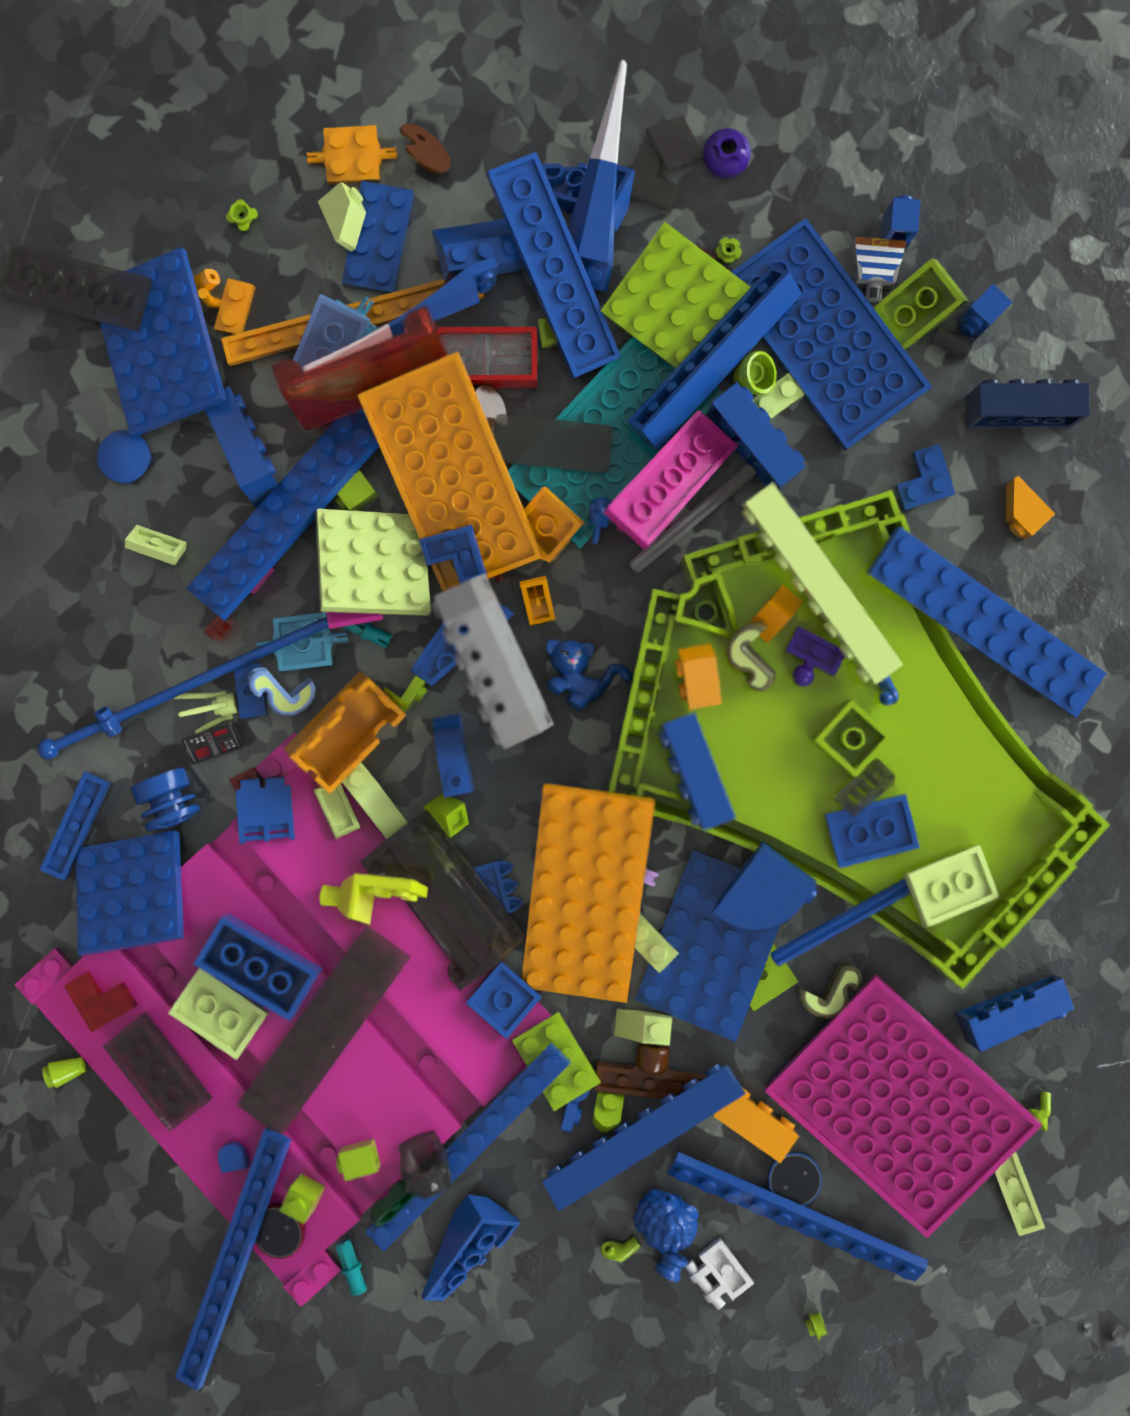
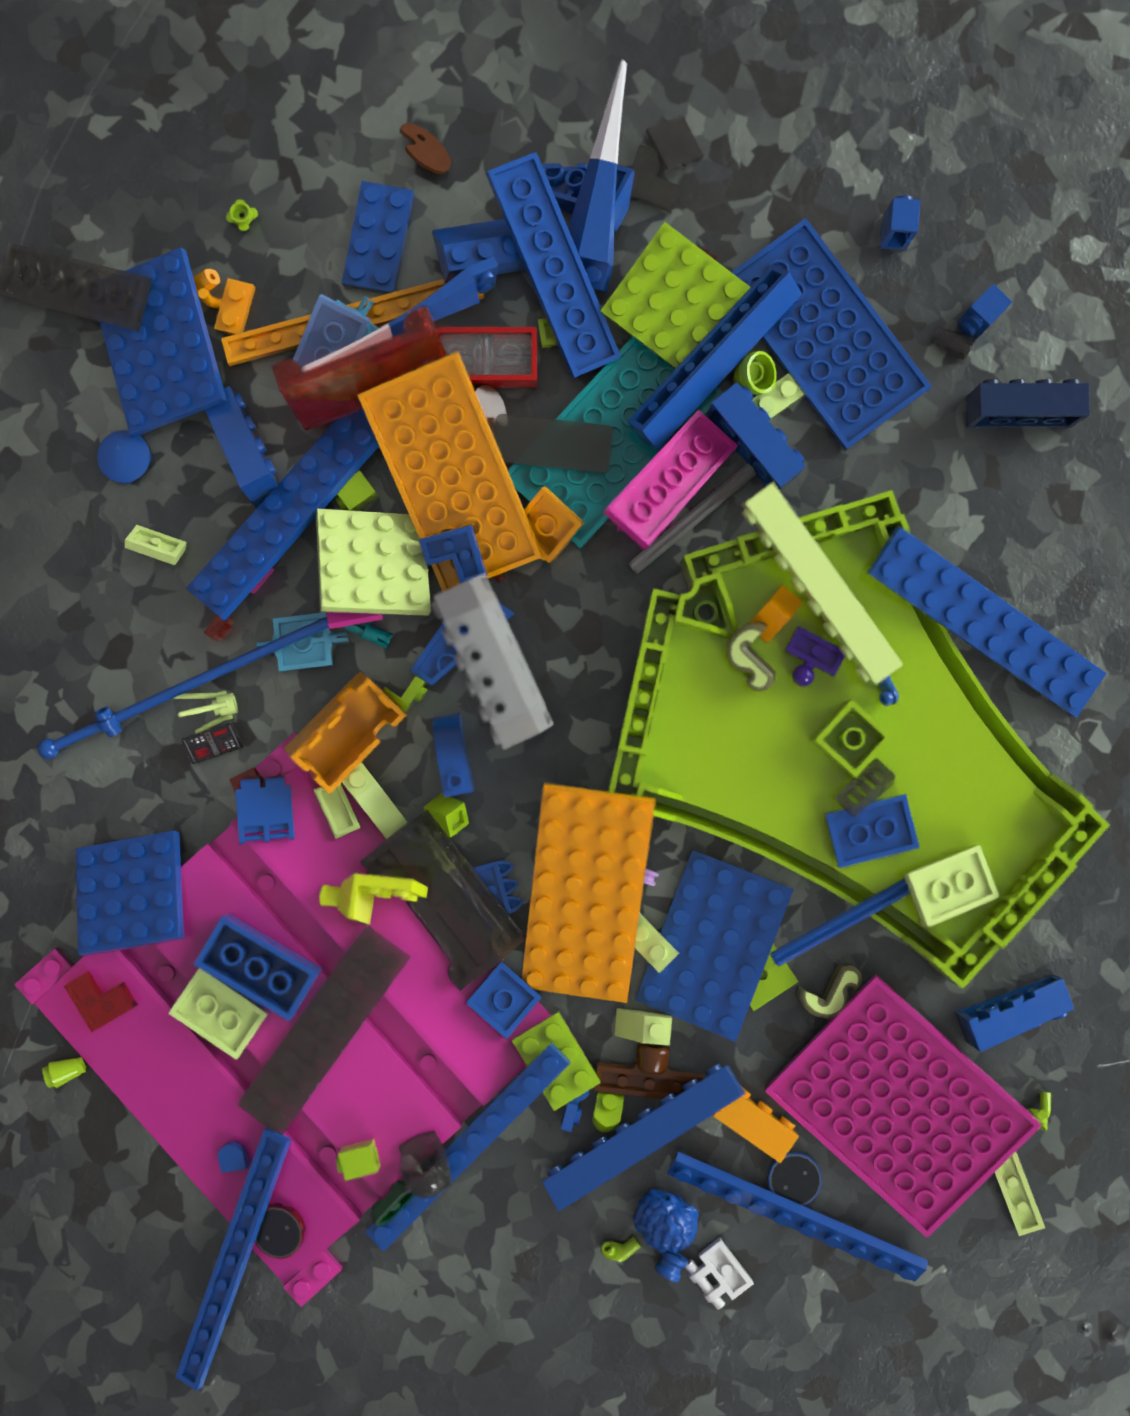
blue plate [40,772,111,881] -> none
clear smoke plate [103,1012,212,1132] -> none
blue wheel [130,768,201,831] -> none
blue plate [234,662,268,719] -> none
light blue animal [248,667,316,716] -> none
lime brick [280,1174,325,1224] -> none
light orange plate [307,125,397,185] -> none
yellowish green slope [318,182,366,252] -> none
teal axle [336,1239,367,1296] -> none
blue wedge [421,1195,521,1301] -> none
light orange slope [520,576,556,626] -> none
blue animal [546,639,633,711] -> none
blue piece [589,497,613,544] -> none
blue brick [657,712,736,830] -> none
light orange brick [675,643,722,710] -> none
dark purple piece [703,128,751,178] -> none
blue brick [713,842,817,930] -> none
lime plate [716,237,742,263] -> none
lime plate [805,1312,827,1340] -> none
torso [850,236,906,303] -> none
lime slope [873,258,969,350] -> none
blue plate [895,444,956,511] -> none
light orange slope [1006,476,1055,540] -> none

